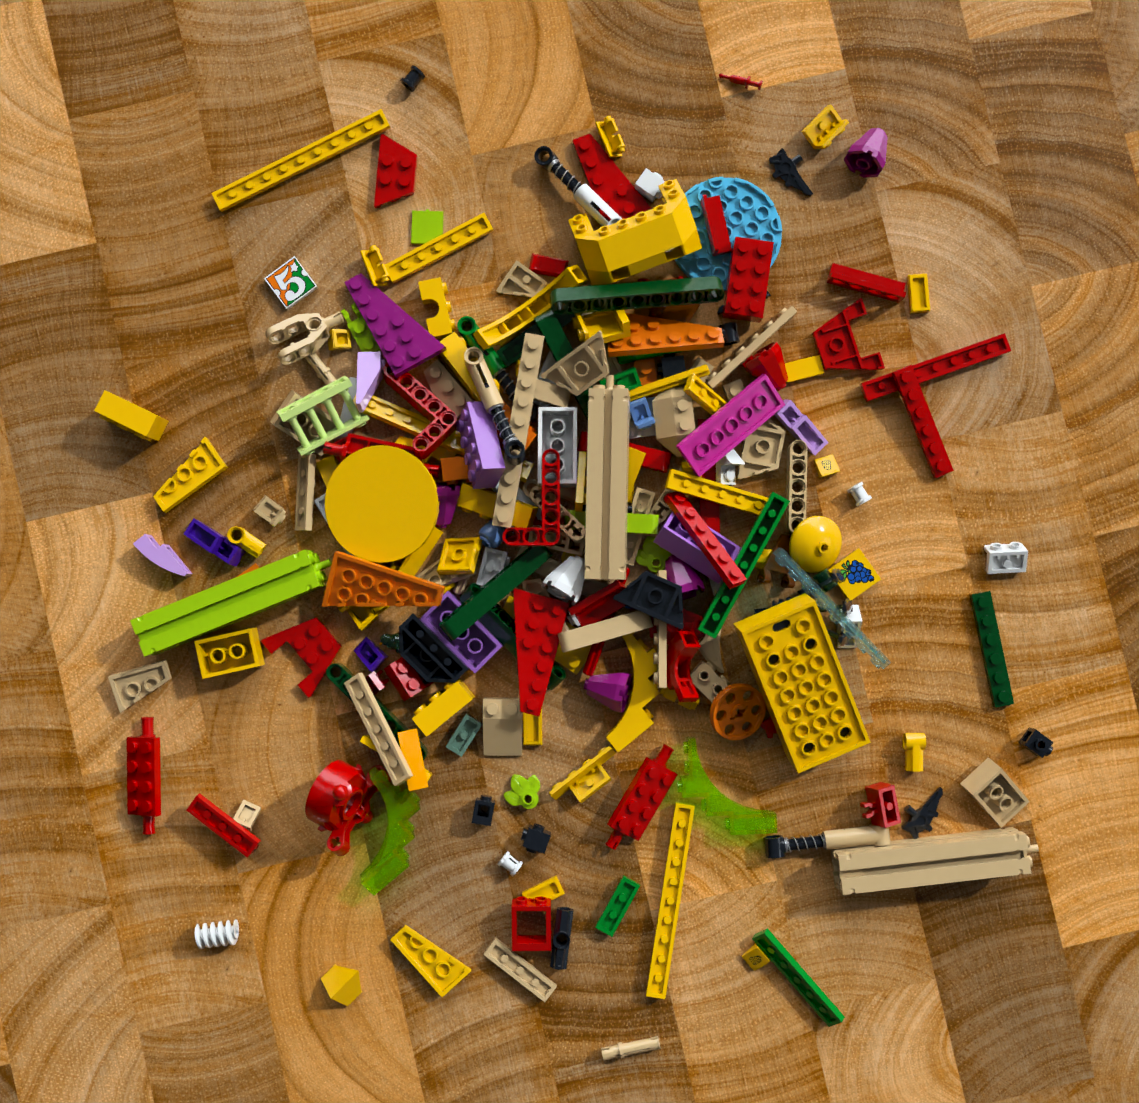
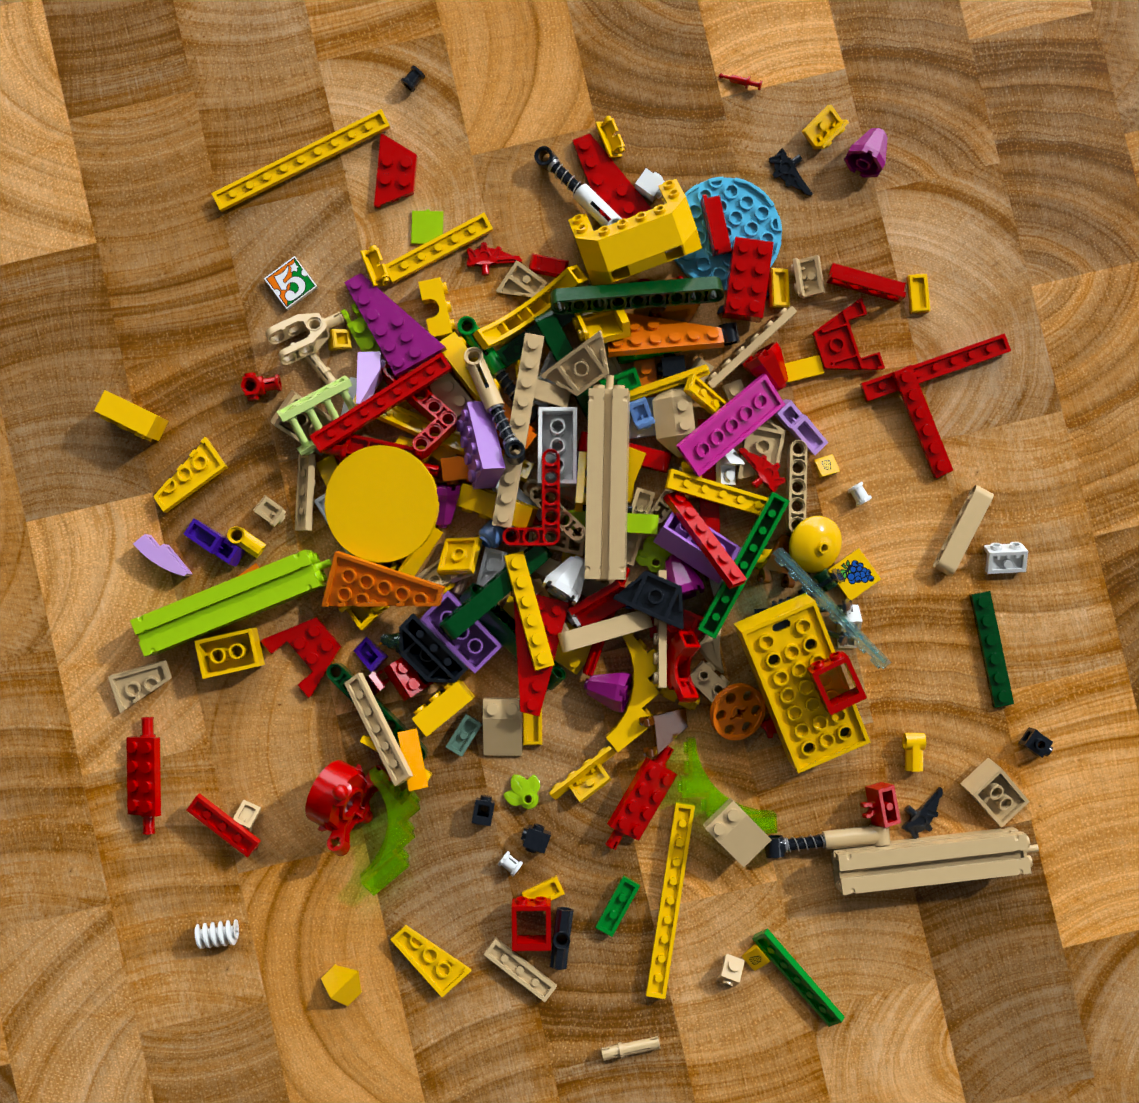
none -> red connector [241,372,282,401]
none -> red plate [310,352,452,453]
none -> red piece [467,242,522,276]
none -> yellow plate [503,551,554,670]
none -> reddish brown flag [639,708,688,757]
none -> tan slope [703,797,771,867]
none -> tan bracket [716,954,745,988]
none -> red piece [738,448,786,493]
none -> yellow tile [769,268,790,308]
none -> tan bracket [791,255,825,299]
none -> red window [806,651,867,715]
none -> tan beam [933,485,994,577]

